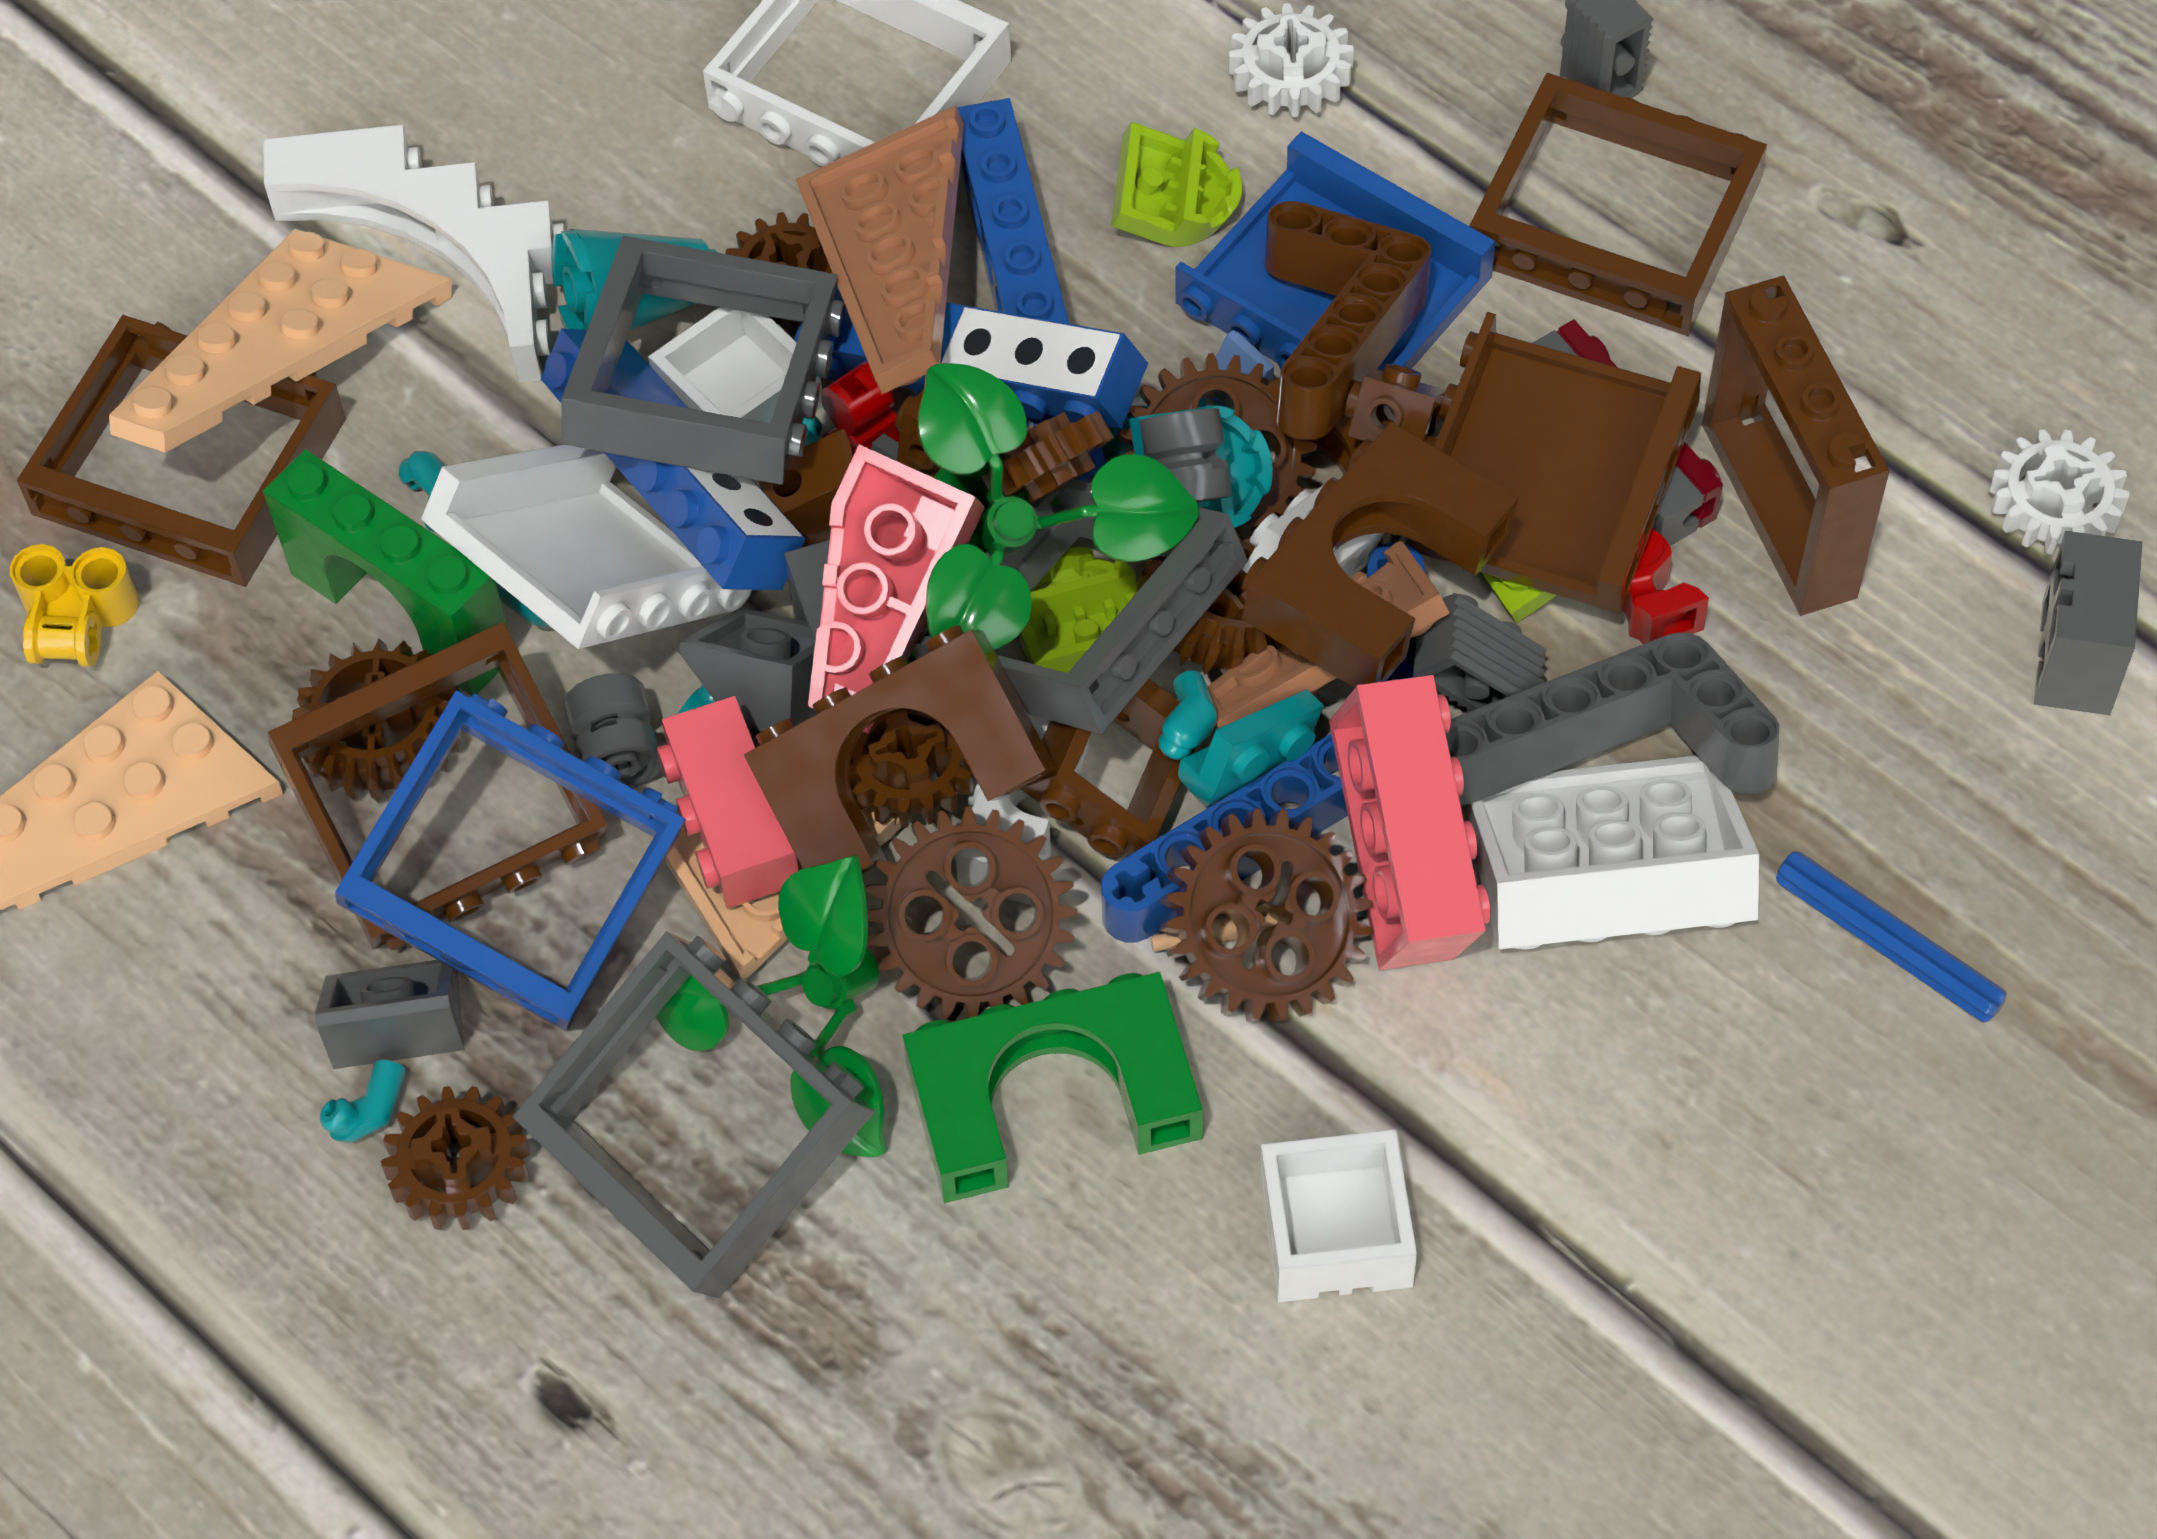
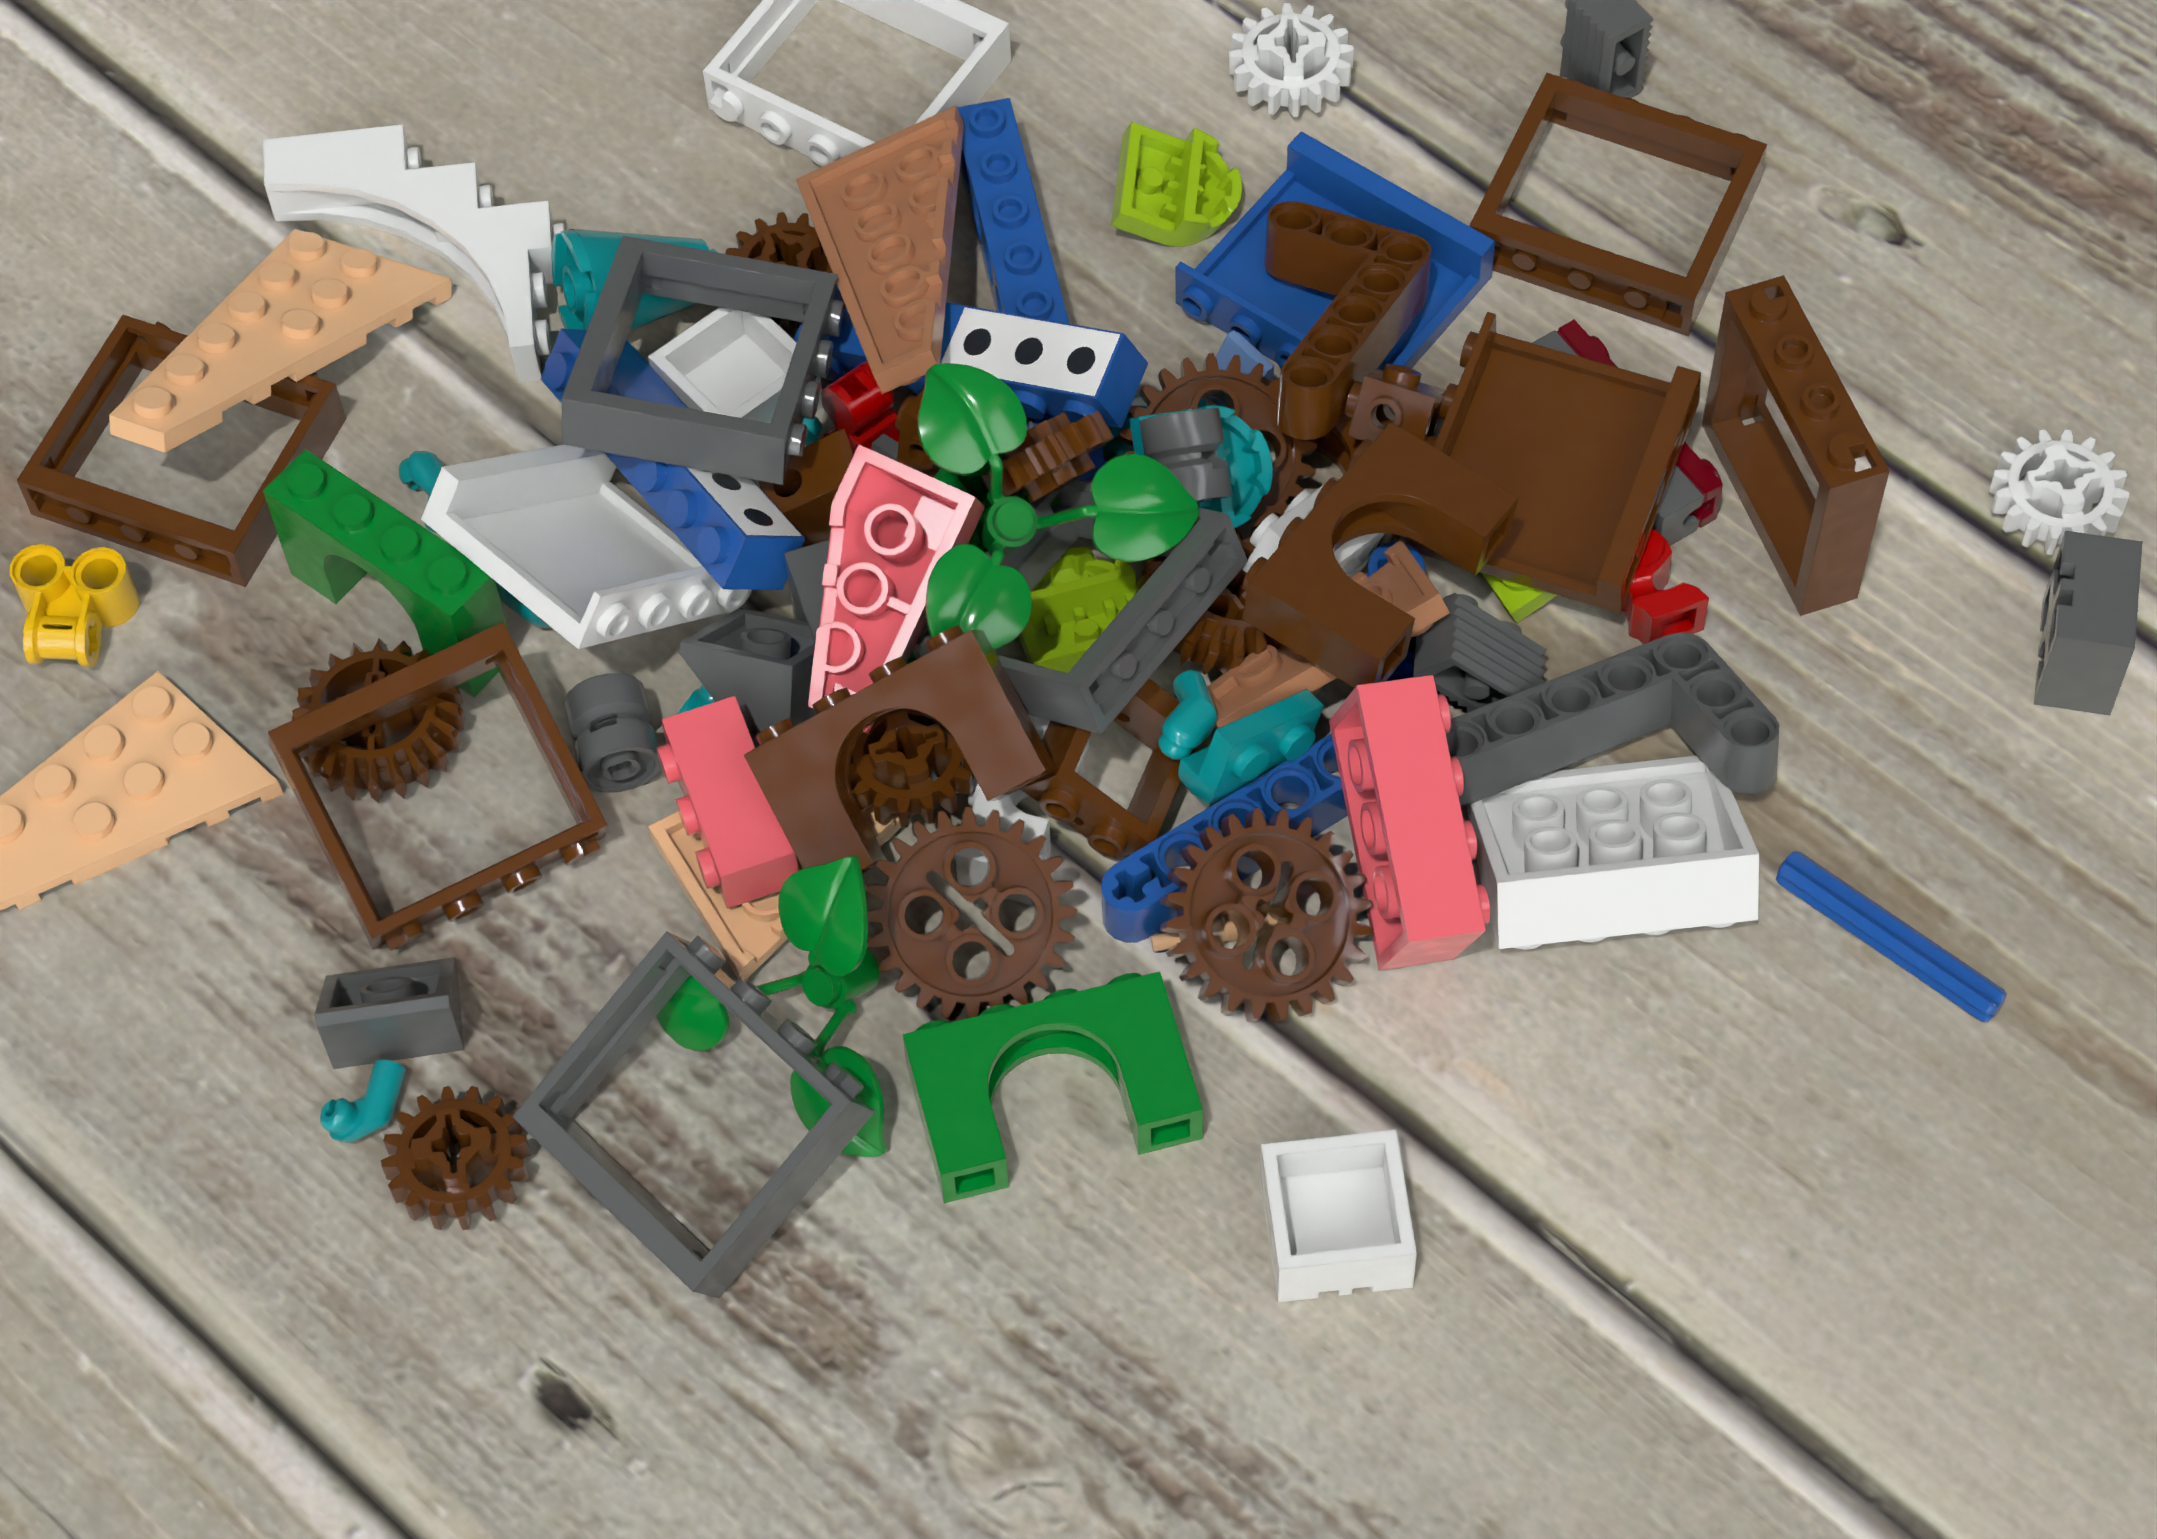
blue window [335,690,686,1031] -> none

